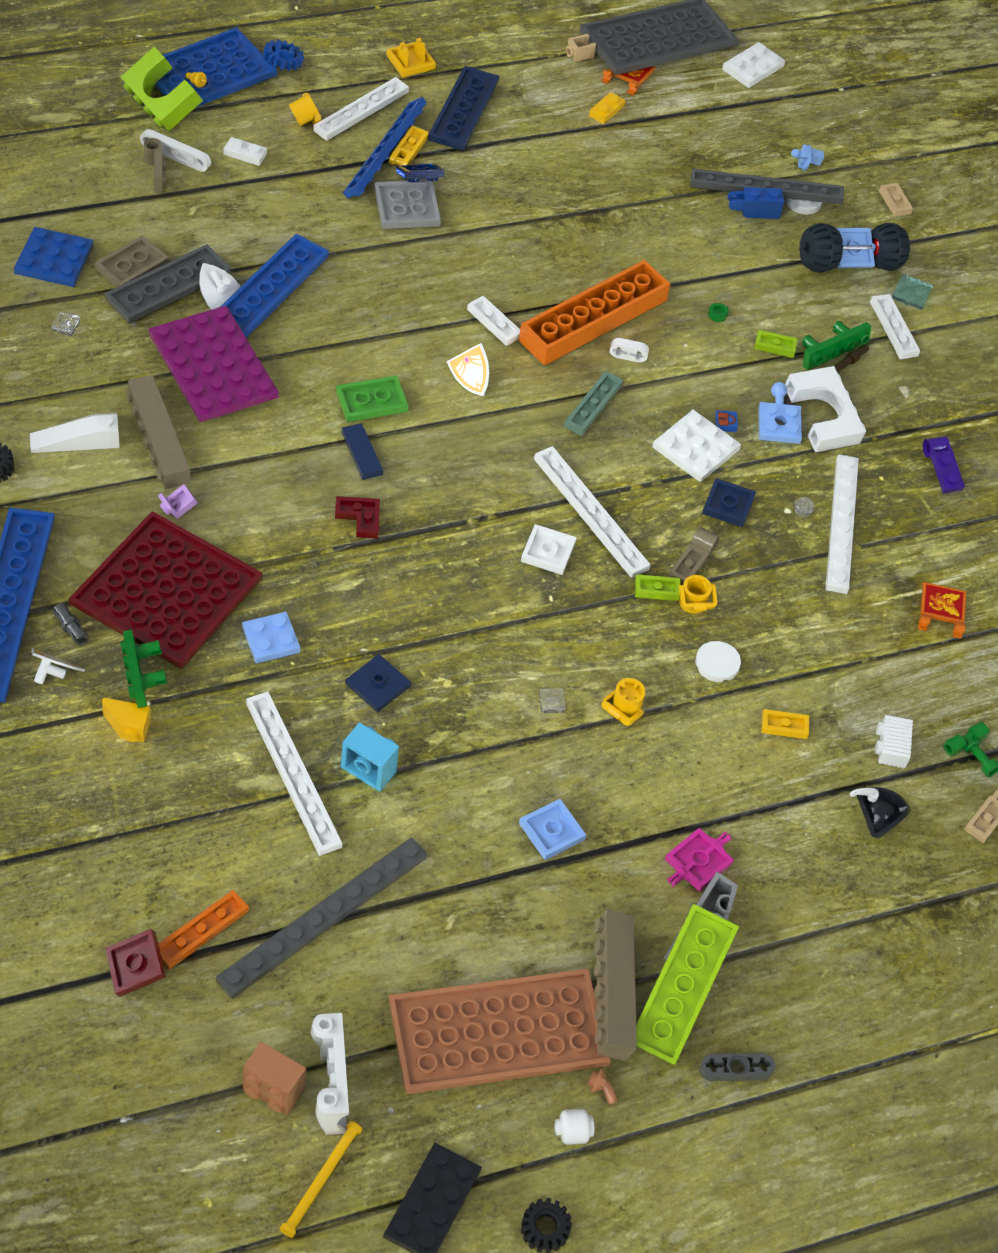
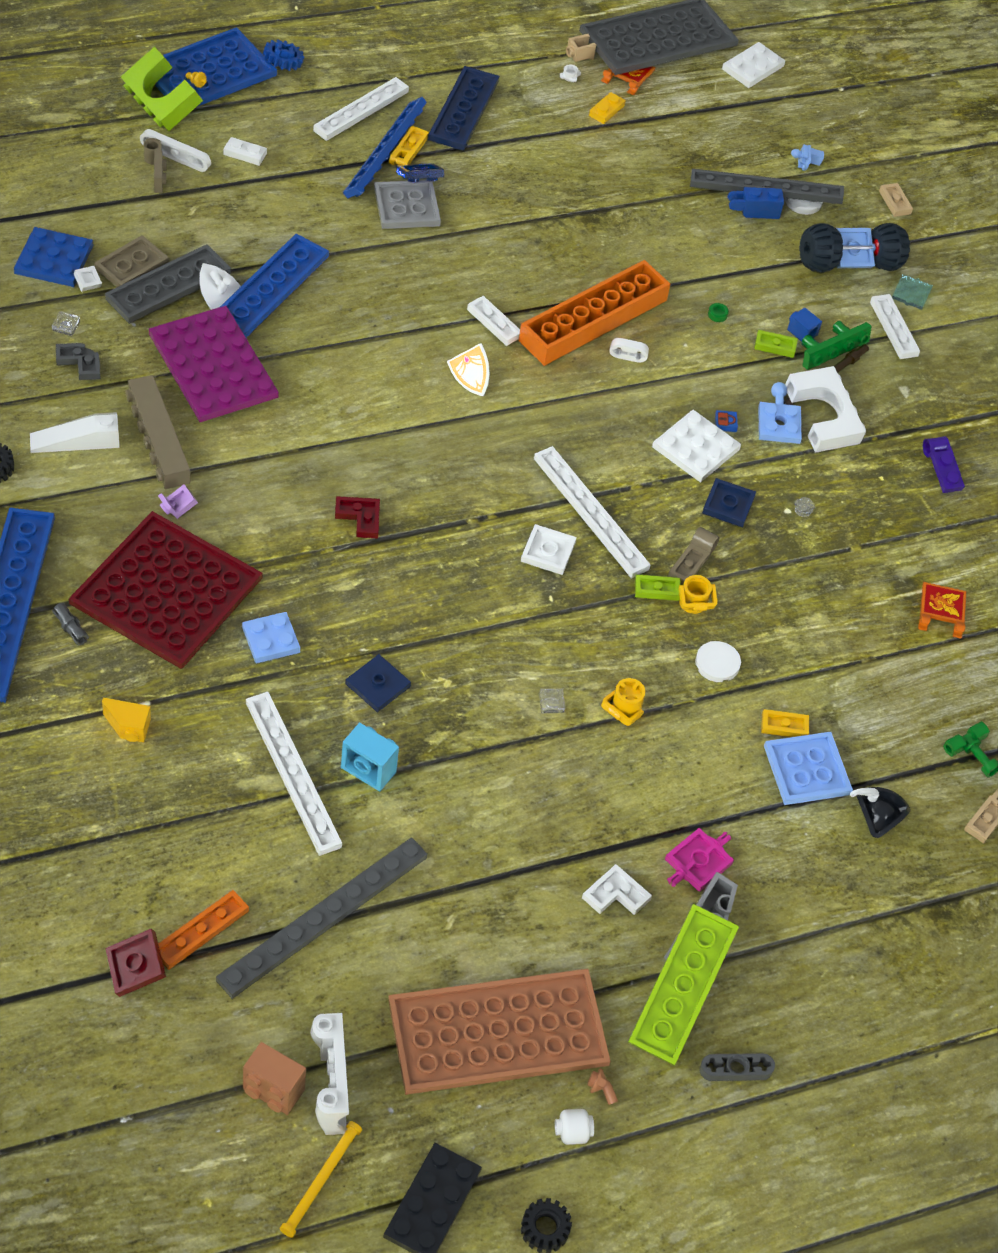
white shield [32,648,85,684] -> none
green plate [120,629,167,708] -> none
yellow piece [288,93,322,127] -> none
bright green plate [336,375,409,422] -> none
dark blue tile [341,423,383,480] -> none
yellow plate [386,38,436,78] -> none
light blue plate [519,799,586,860] -> none
sand green plate [564,371,623,436] -> none
dark tan brick [594,909,637,1061] -> none
white plate [825,454,859,594] -> none
white brick [875,715,913,768] -> none
none -> dark grey plate [56,343,101,380]
none -> white plate [74,266,102,292]
none -> white plate [560,64,581,82]
none -> white plate [582,864,652,915]
none -> light blue plate [764,732,853,805]
none -> blue brick [787,308,822,343]

